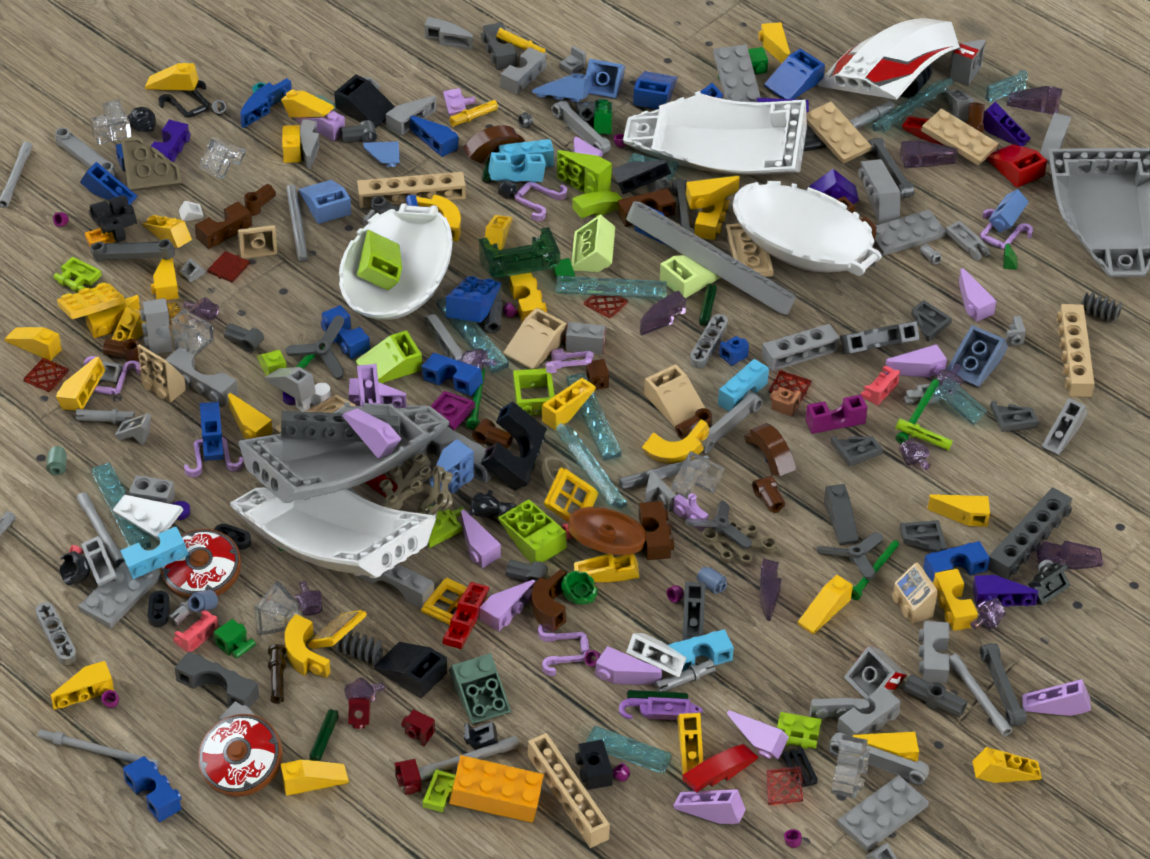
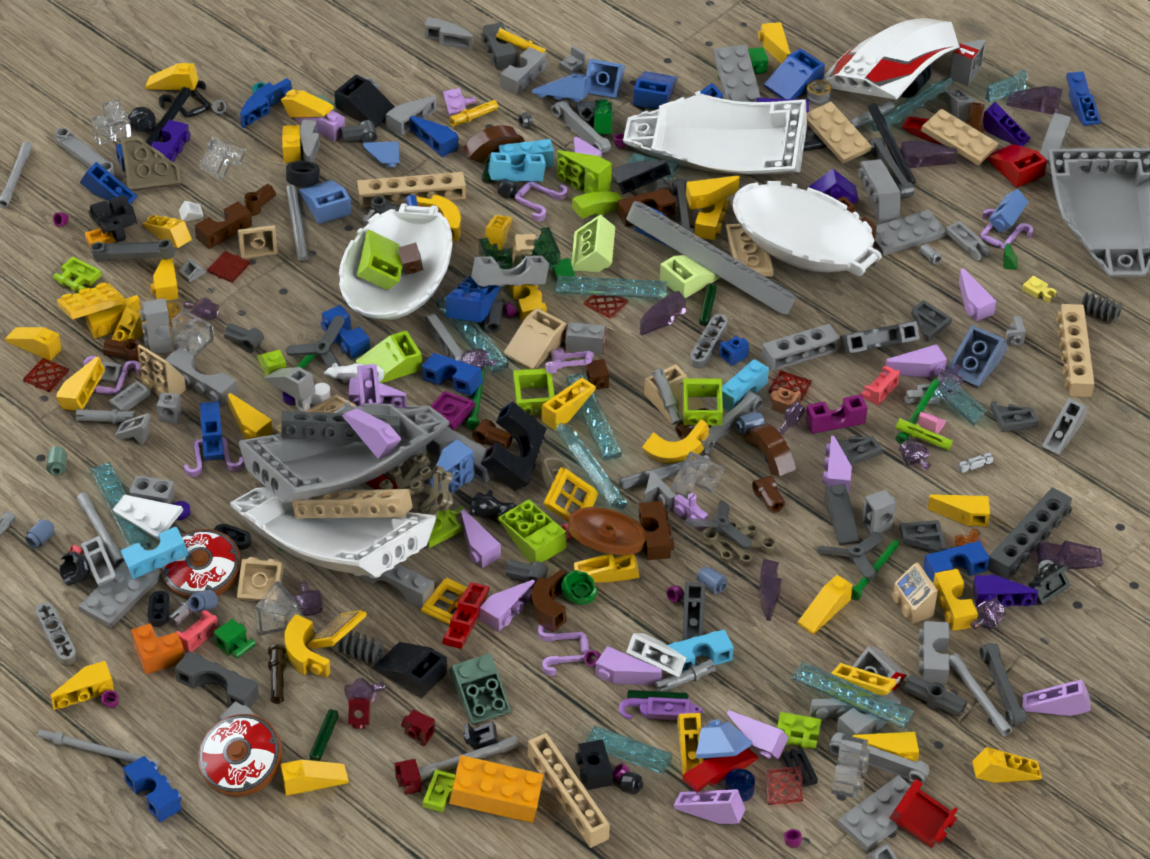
none -> sand blue brick [25,519,55,548]
none -> light grey plate [109,381,151,411]
none -> orange brick [131,623,184,674]
none -> black axle [145,87,191,146]
none -> light grey brick [157,392,182,424]
none -> tan plate [237,557,284,603]
none -> black tyre [286,161,320,187]
none -> tan brick [292,489,413,518]
none -> white animal [324,363,384,383]
none -> reddish brown brick [398,243,424,275]
none -> light grey arch [471,256,549,287]
none -> tan hinge [512,234,536,267]
none -> black piece [620,772,643,794]
none -> light grey pin [652,369,684,425]
none -> lime window [683,378,723,426]
none -> medium blue slope [696,719,752,758]
none -> clear blue wheel [725,768,755,802]
none -> sand blue brick [735,412,764,435]
none -> clear purple piece [778,401,806,435]
none -> clear light blue plate [793,662,914,729]
none -> light grey wheel [806,80,831,106]
none -> lavender slope [823,436,852,494]
none -> yellow slope [831,663,896,699]
none -> light grey brick [862,489,896,535]
none -> black axle [868,103,916,184]
none -> red panel [889,779,958,848]
none -> bright pink slope [918,412,946,434]
none -> clear orange arm [954,529,980,547]
none -> light grey axle [957,452,994,473]
none -> light yellow plate [1022,276,1057,303]
none -> blue slope [1066,71,1101,125]

